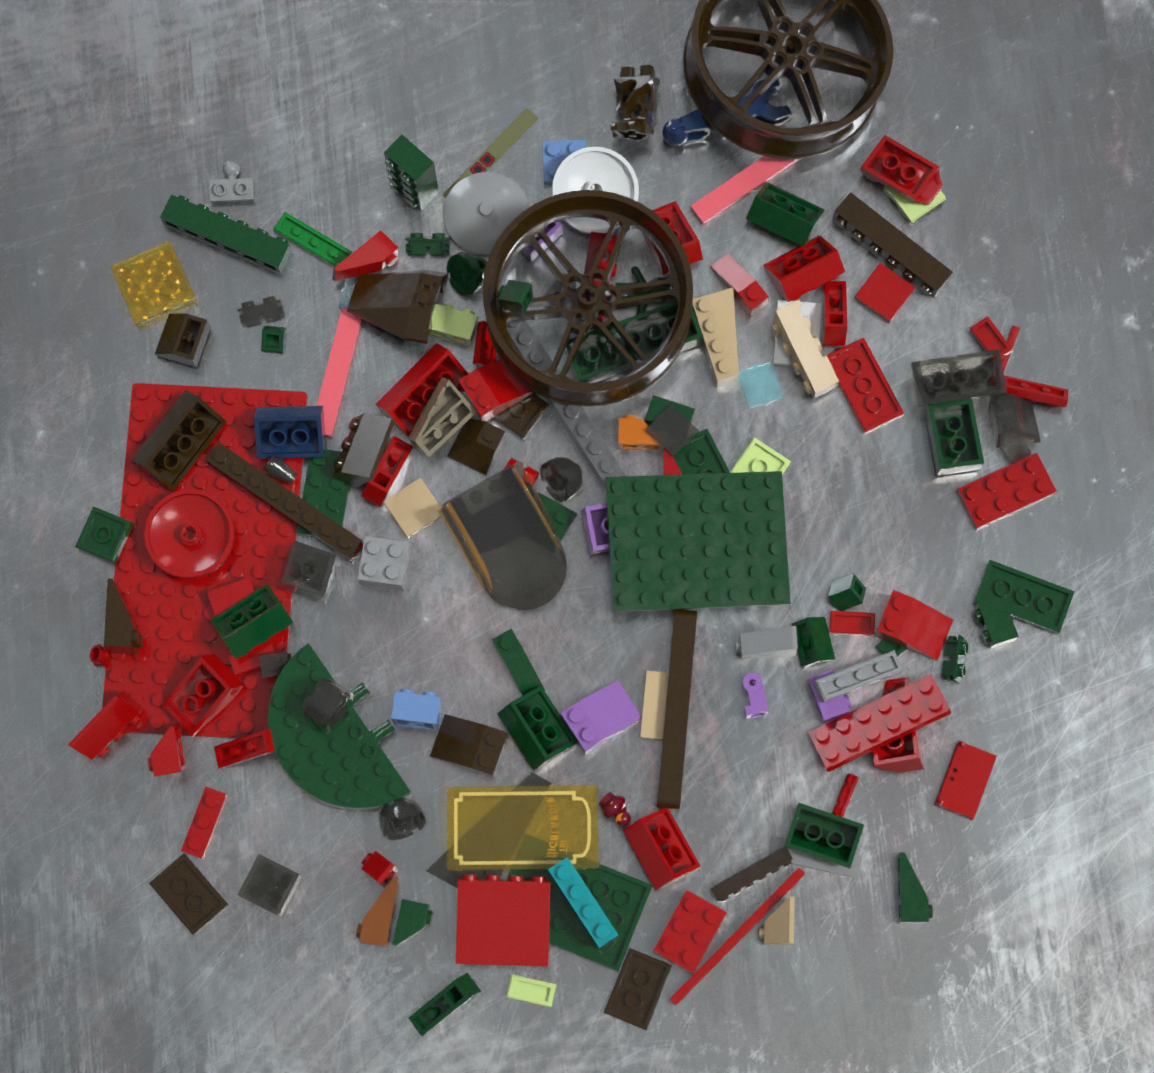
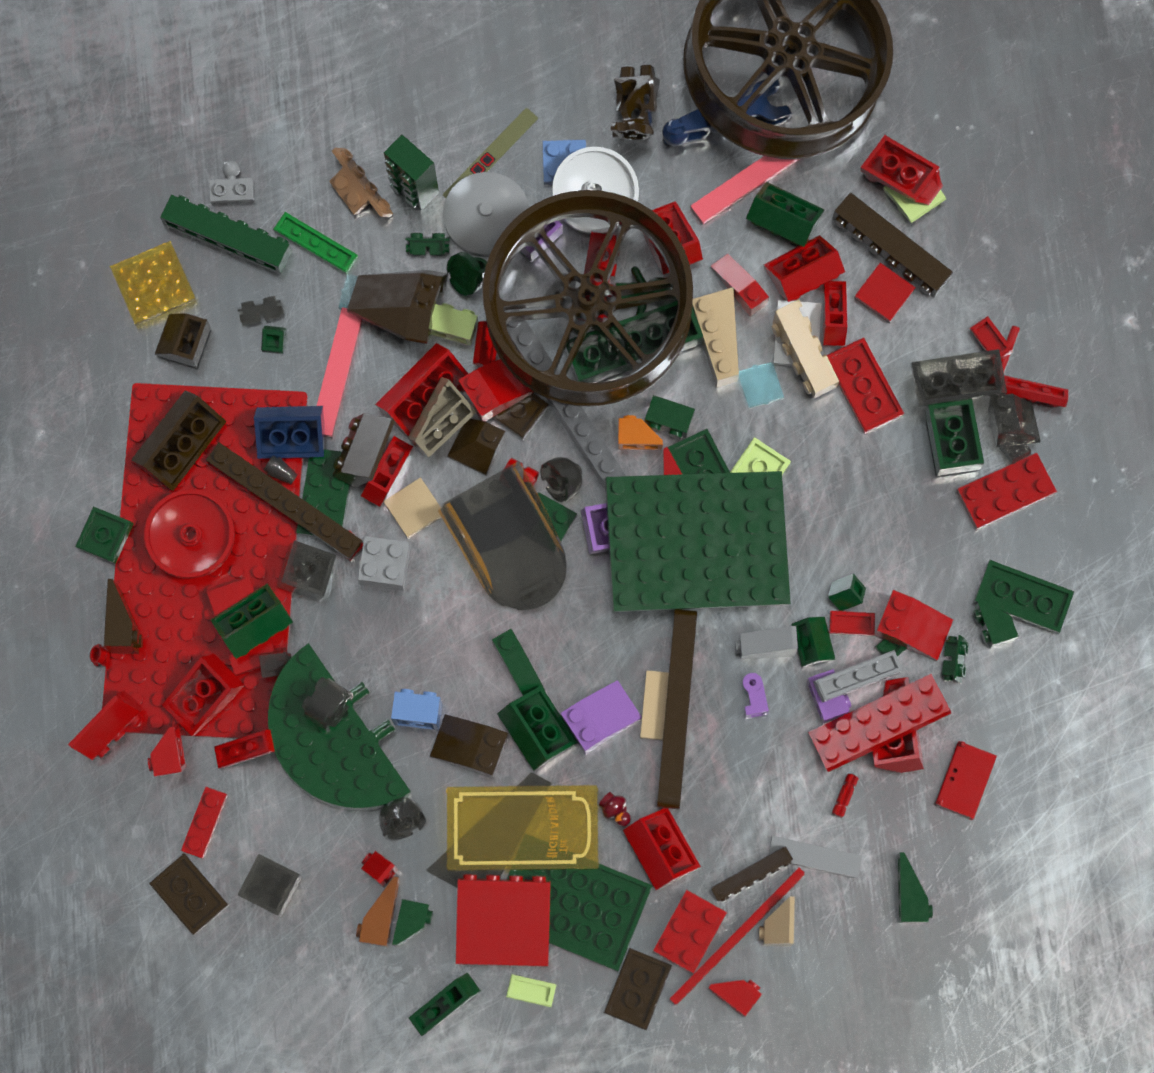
red slope [332,230,399,281] -> none
dark green slope [497,280,533,317] -> none
teal brick [548,857,618,948] -> none
clear smoke piece [645,405,699,457] -> none
dark green slope [784,803,864,869] -> none
none -> medium nougat bracket [329,148,393,217]
none -> red slope [708,980,762,1018]

